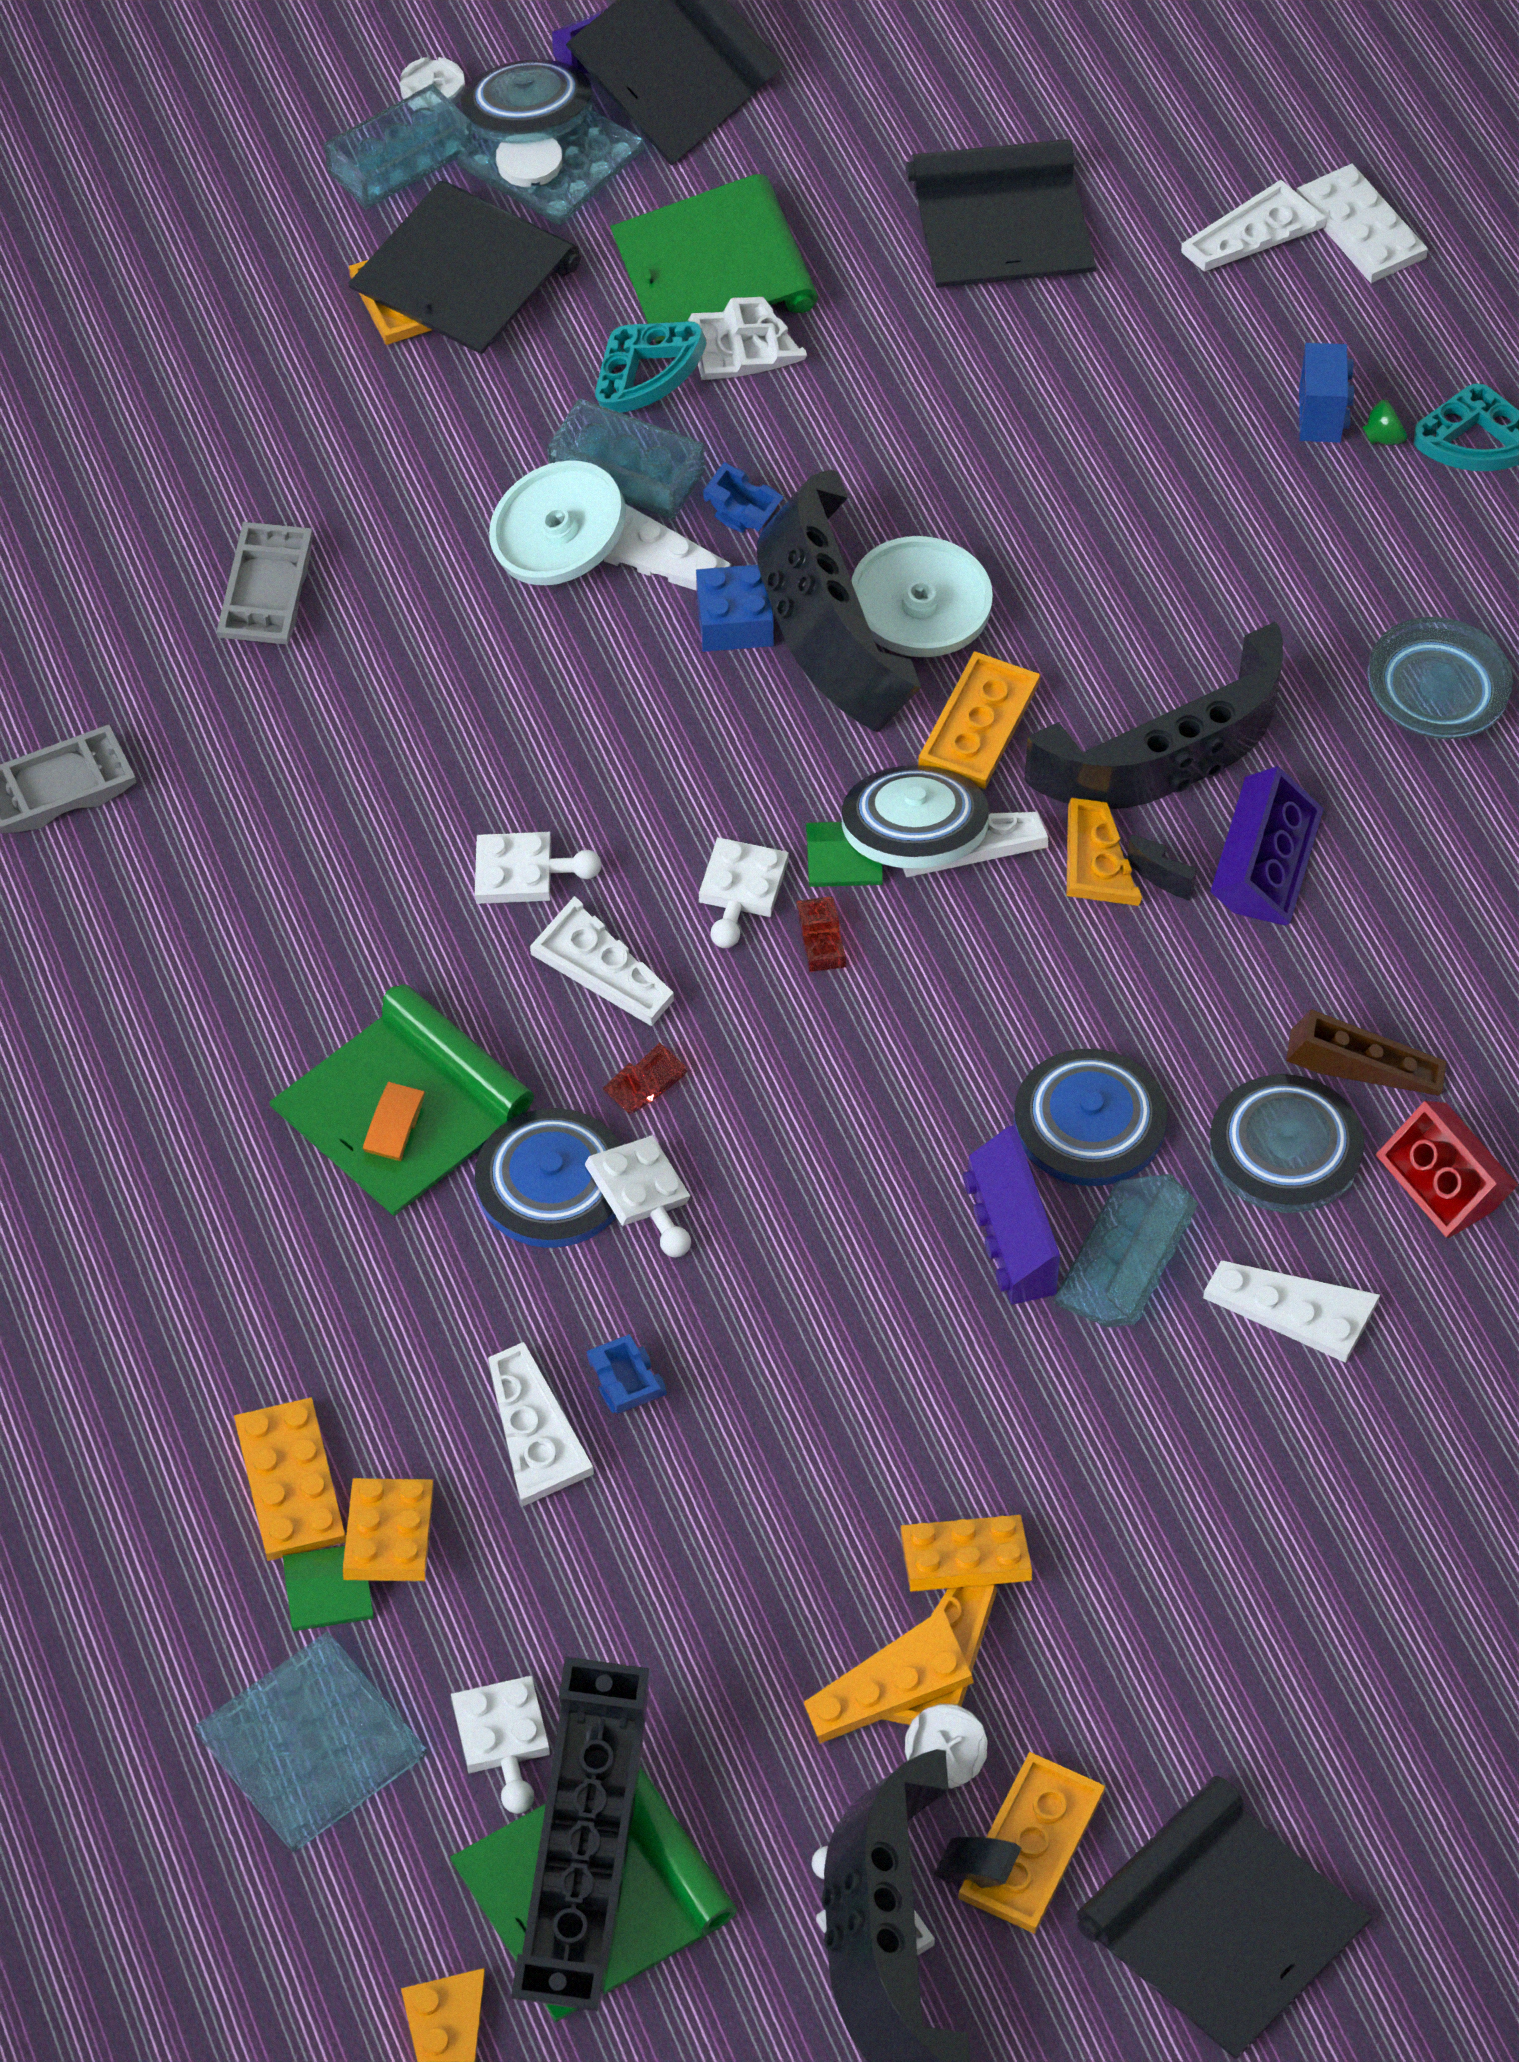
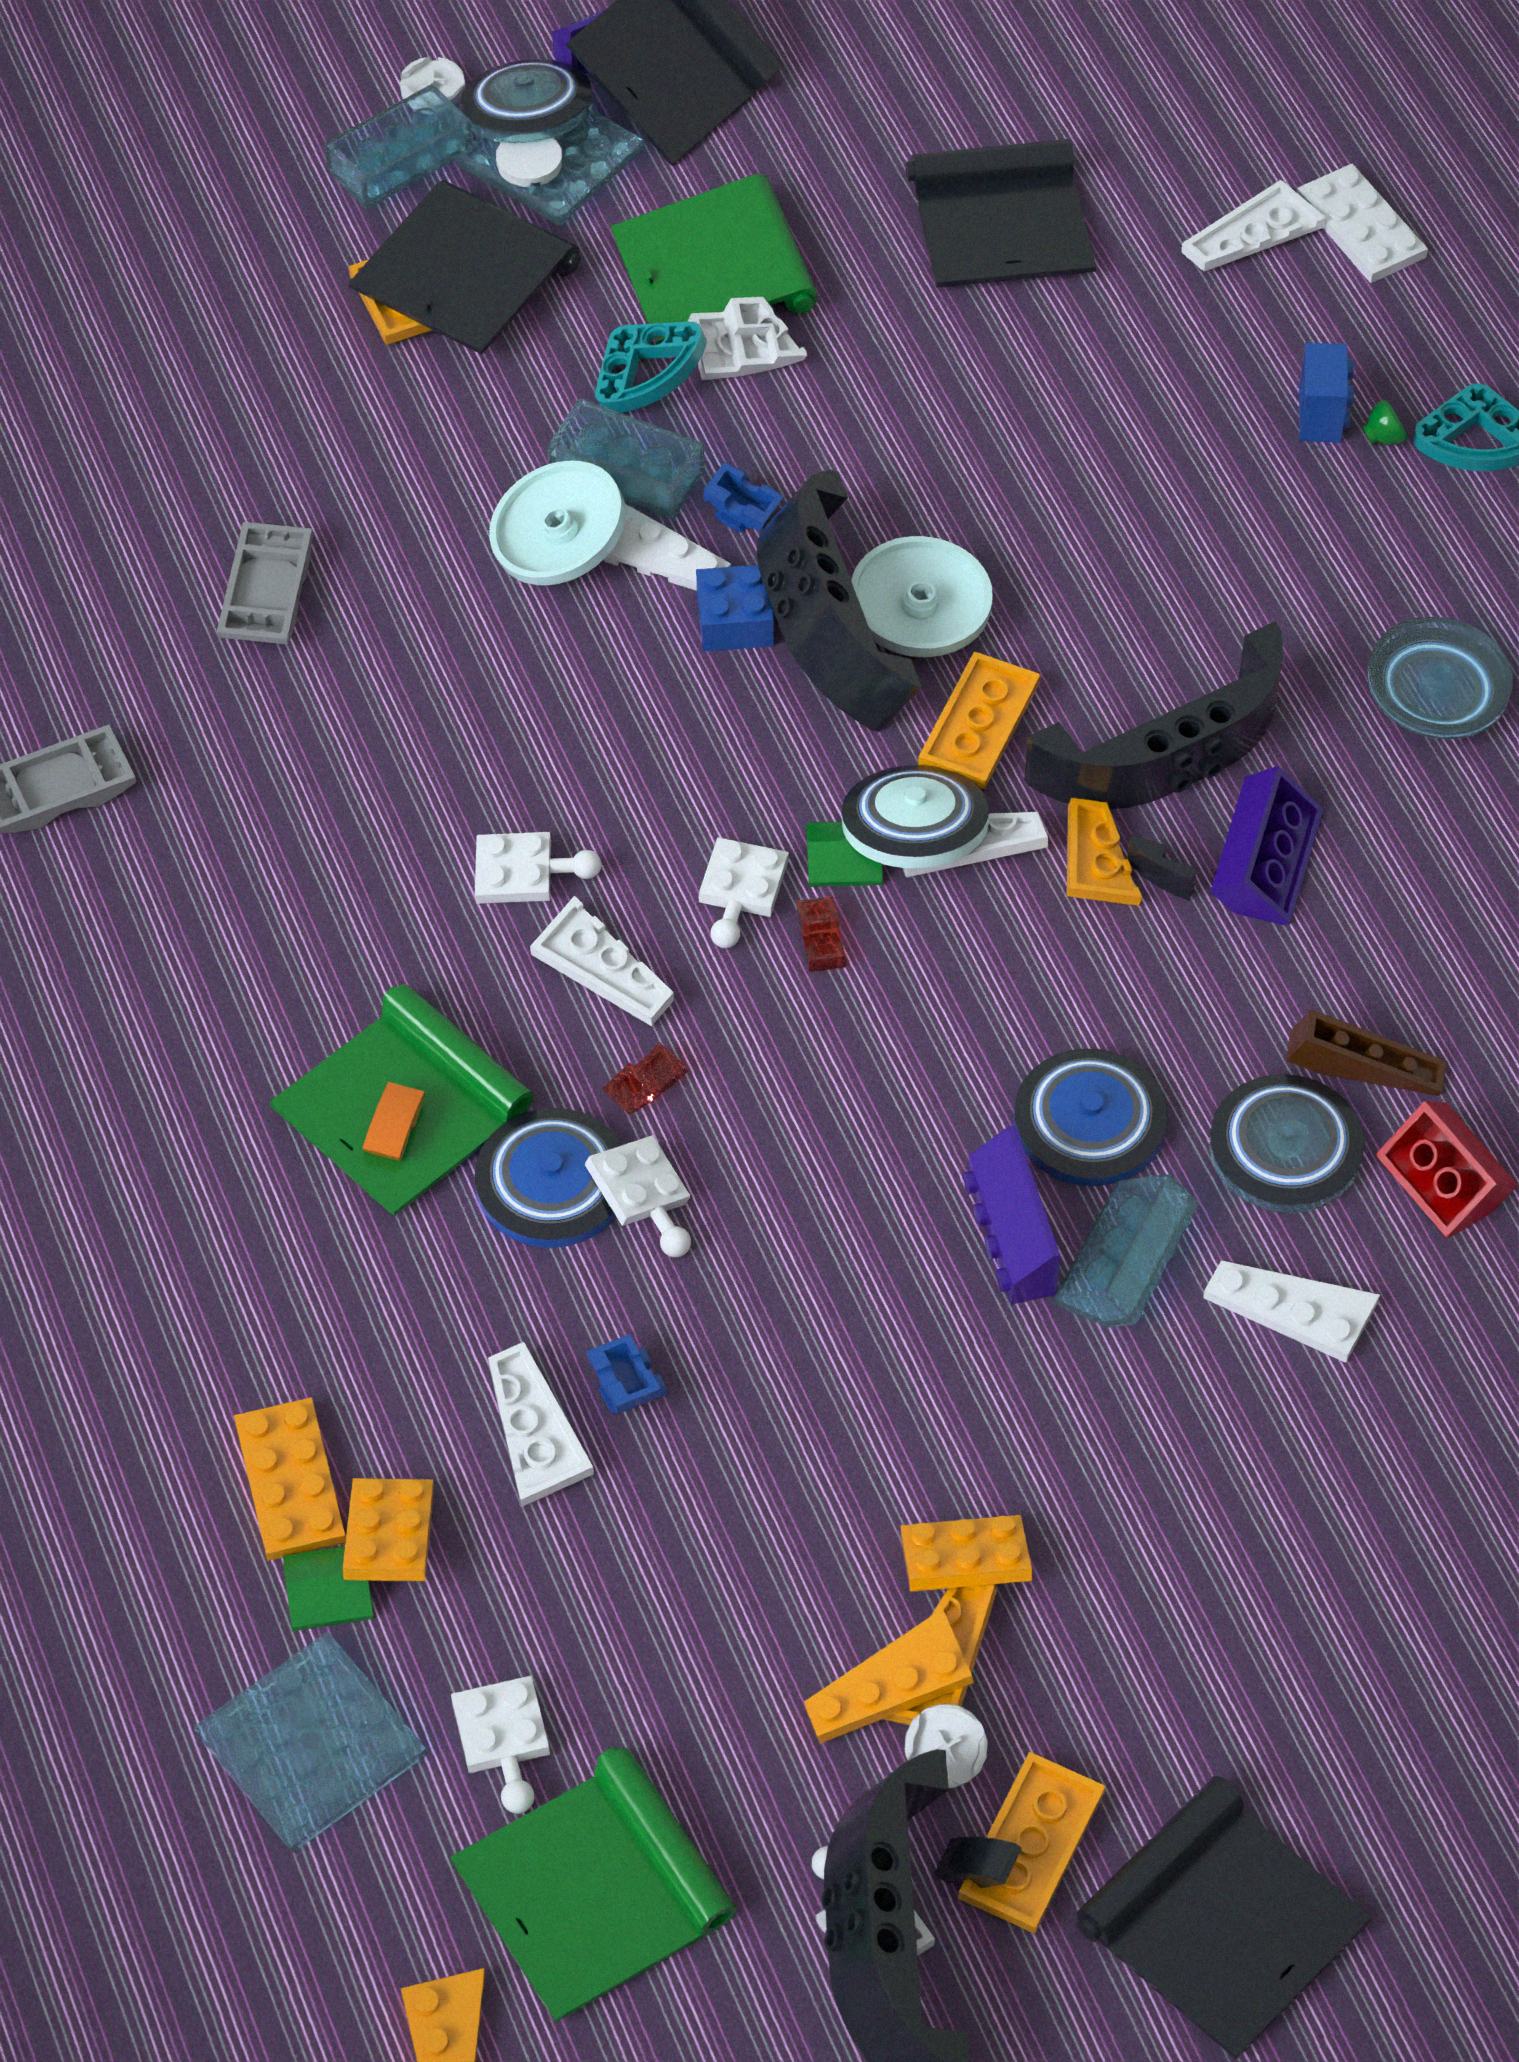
black slope [511,1657,650,2011] -> none

